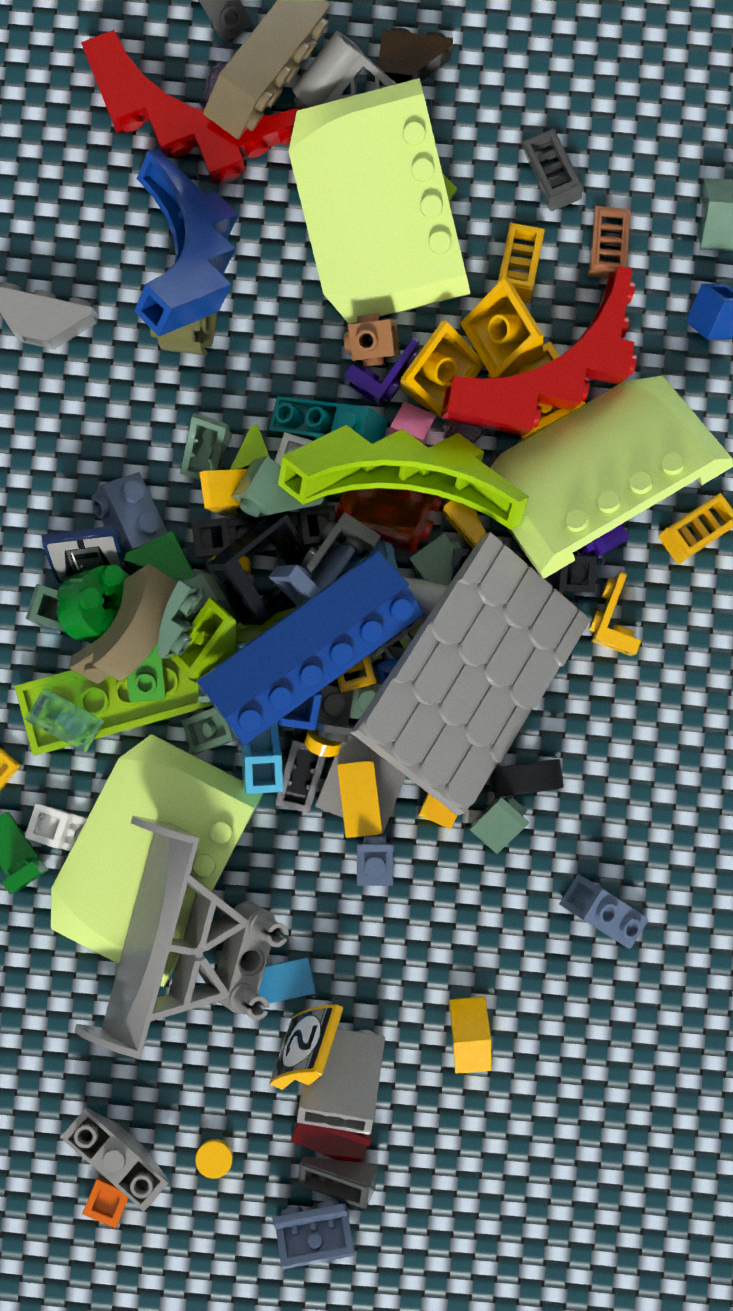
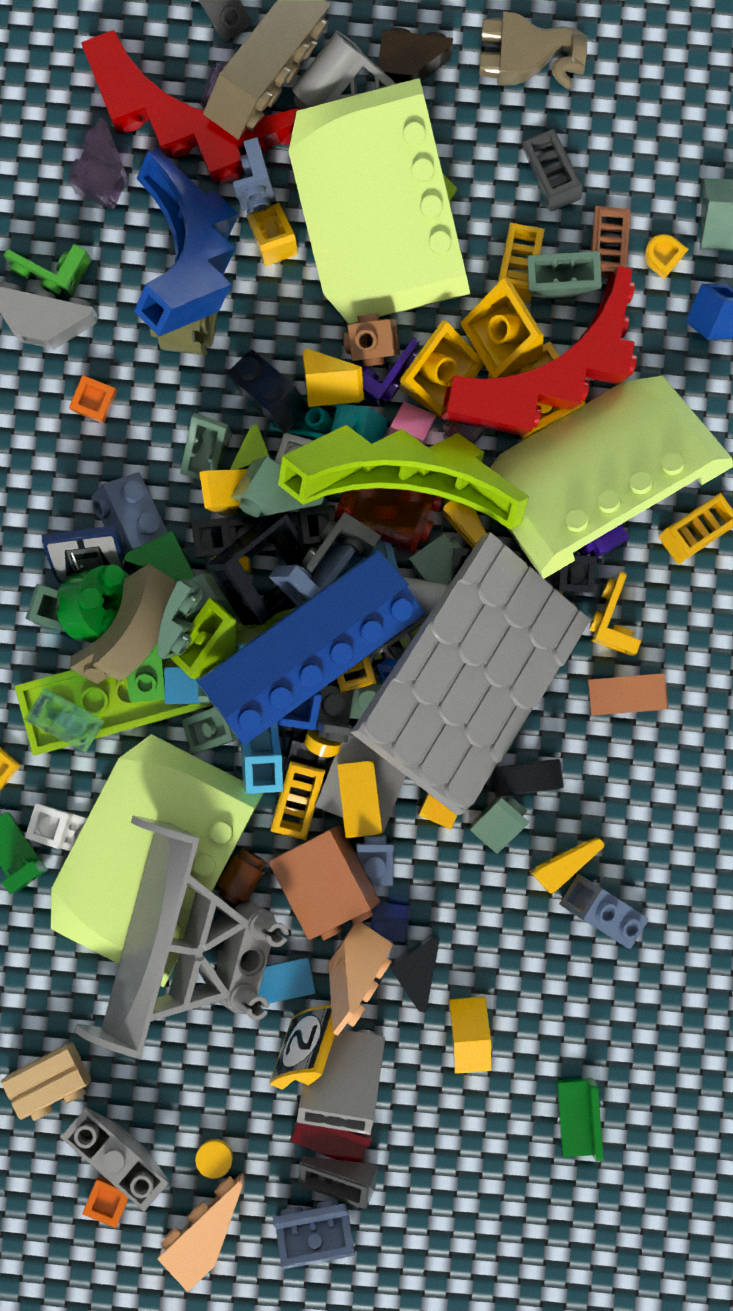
none -> tan brick [1,1041,91,1121]
none -> bright green bracket [3,244,92,297]
none -> clear purple slope [68,118,128,210]
none -> orange plate [69,375,117,424]
none -> light nougat slope [157,1173,246,1292]
none -> dark azure tile [164,667,203,704]
none -> reddish brown brick [217,848,267,905]
none -> black brick [226,349,311,433]
none -> sand blue bracket [233,137,277,212]
none -> yellow slope [246,203,298,266]
none -> nougat brick [268,824,381,940]
none -> yellow slope [270,761,325,841]
none -> yellow slope [302,348,364,407]
none -> light nougat slope [328,922,394,1036]
none -> clear blue tile [370,901,410,942]
none -> black slope [389,935,440,1013]
none -> dark tan hips [479,11,587,89]
none -> sand green slope [528,251,602,300]
none -> yellow slope [529,838,605,894]
none -> green panel [556,1078,603,1161]
none -> nougat slope [588,673,669,716]
none -> yellow tile [644,234,689,280]

